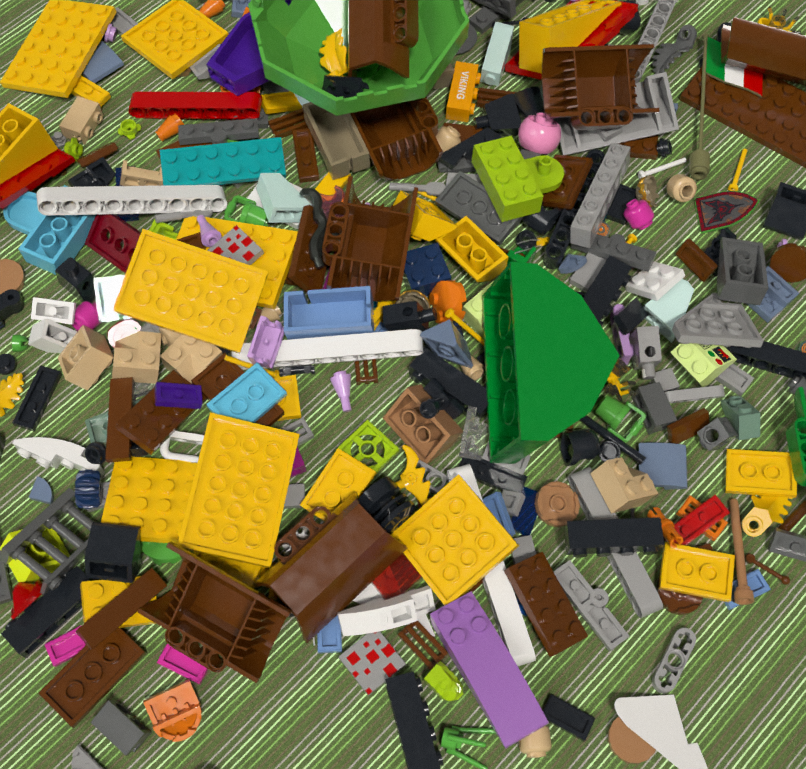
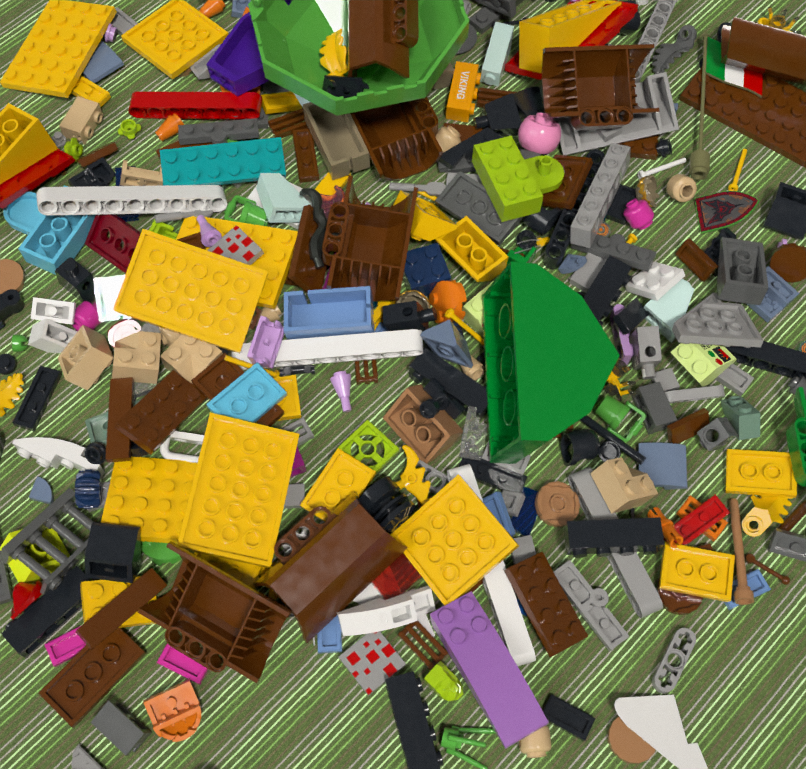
dark purple plate [155,382,202,409] -> none

